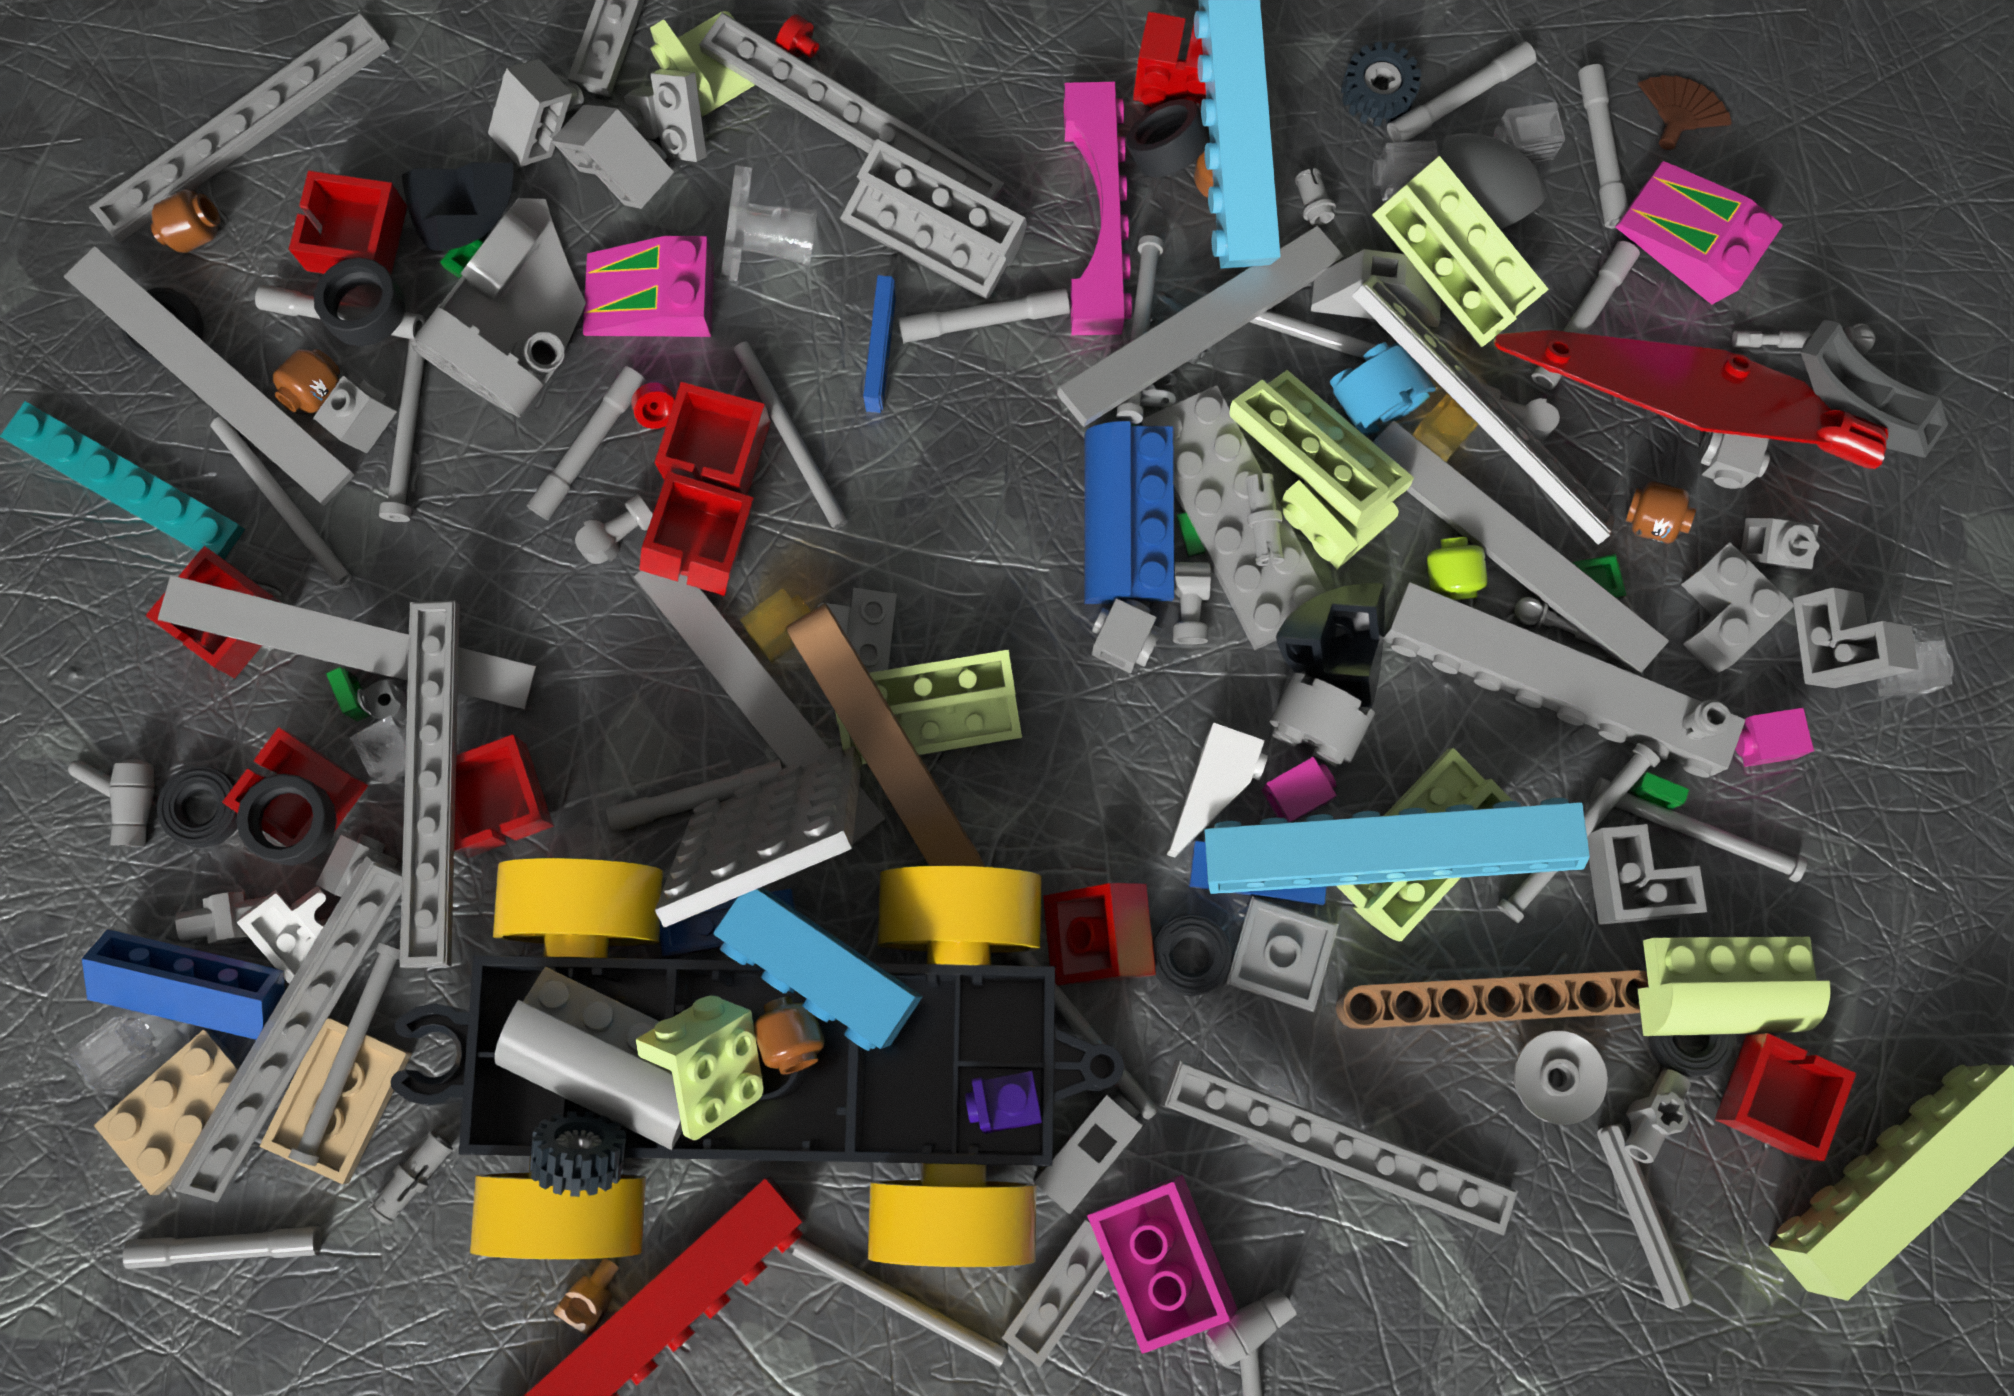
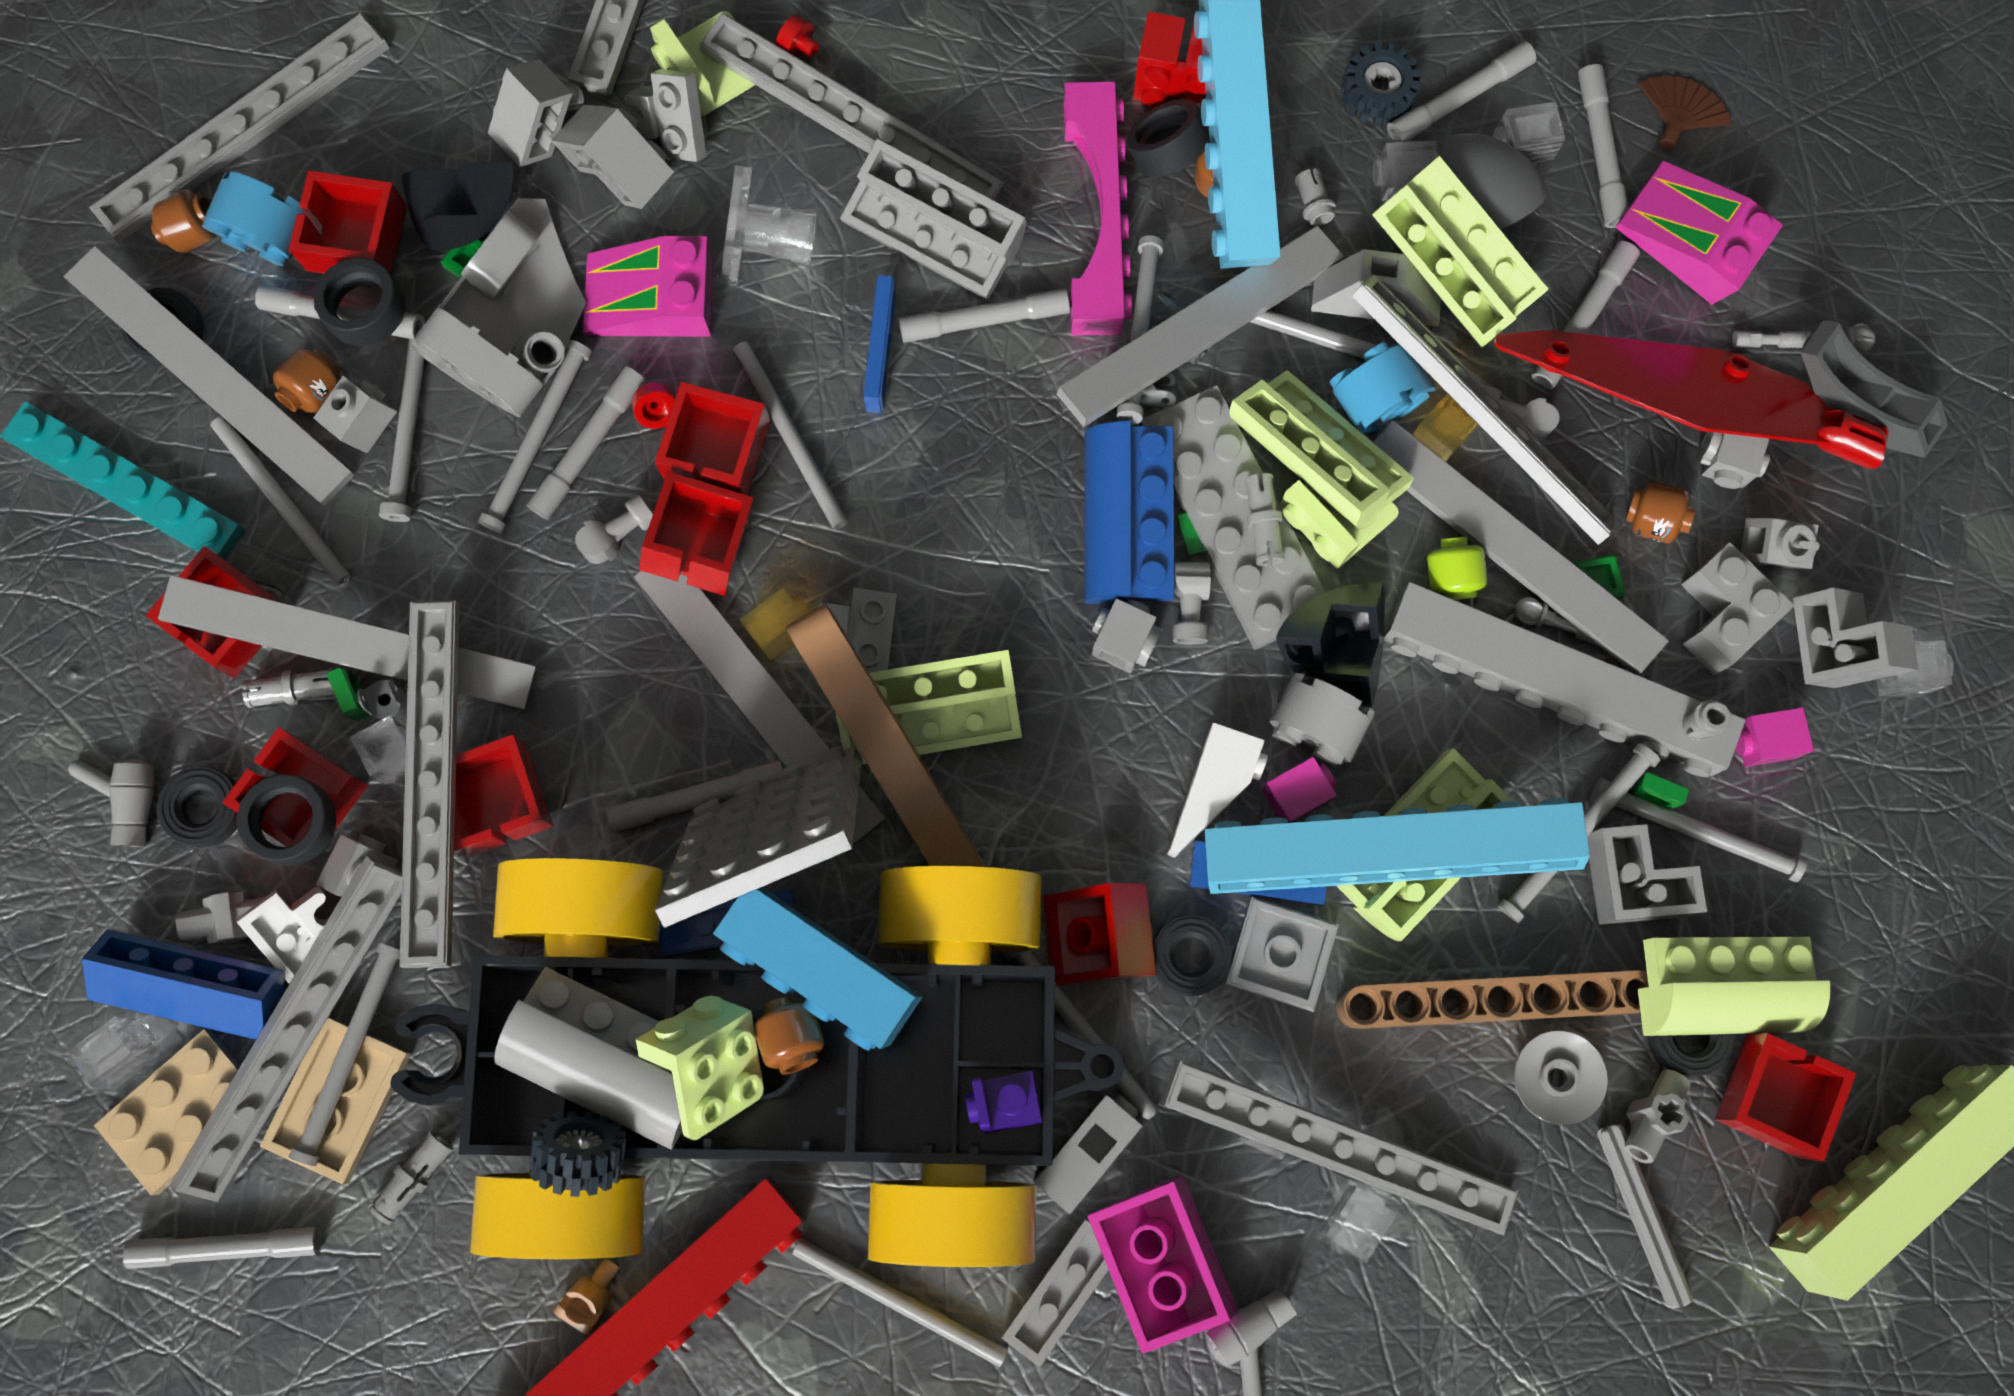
none -> dark azure brick [202,171,307,267]
none -> light grey pin [242,667,336,708]
none -> light grey bar [478,340,592,533]
none -> clear brick [1319,1183,1397,1263]

